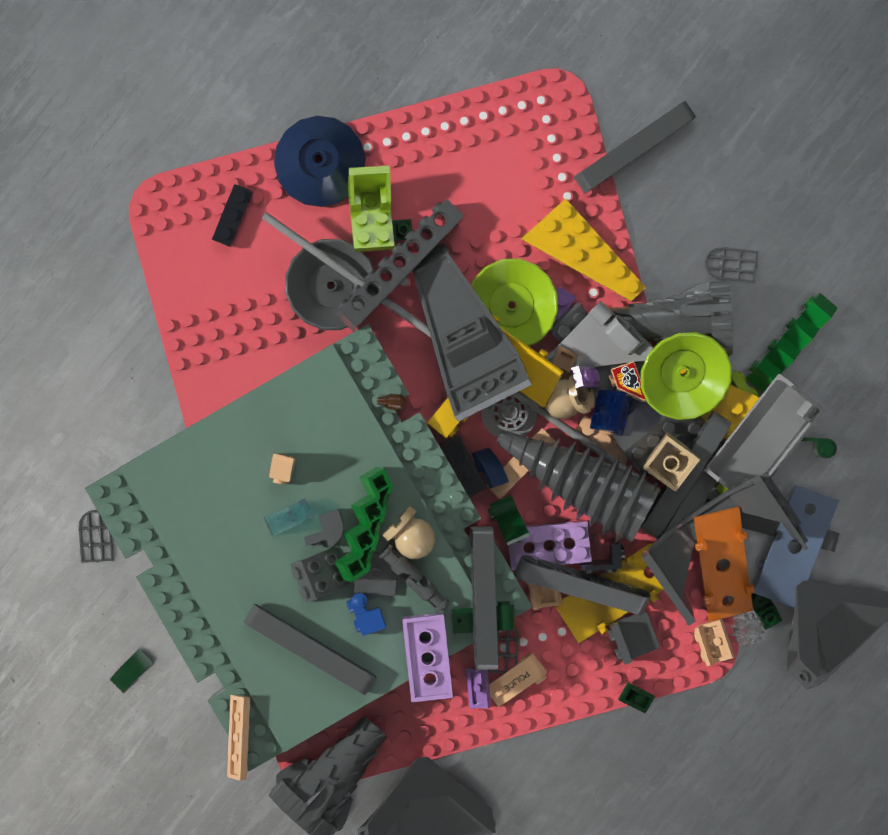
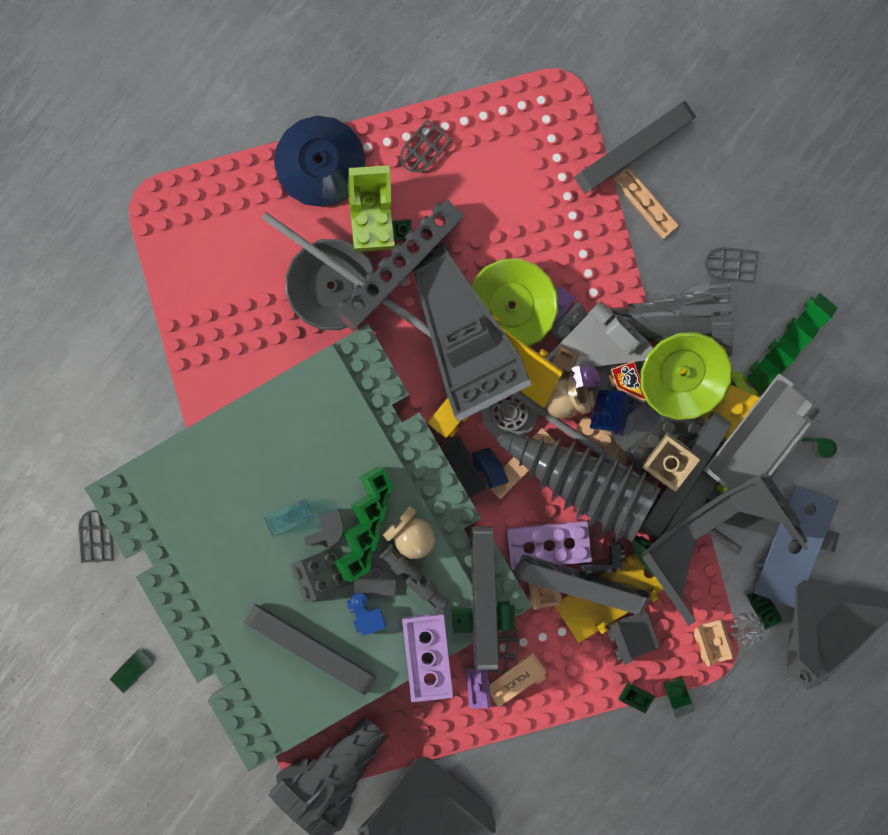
black plate [212,184,254,247] -> none
light nougat plate [227,694,250,781] -> none
light nougat slope [269,453,297,485] -> none
reddish brown cylinder [377,393,406,410] -> none
dark green door [487,495,530,545] -> none
yellow wing [521,199,646,302] -> none
orange piece [693,506,755,622] -> none
none -> dark grey window [400,119,451,173]
none -> light nougat tile [613,166,679,239]
none -> dark green slope [631,534,654,576]
none -> dark green slope [663,675,694,718]

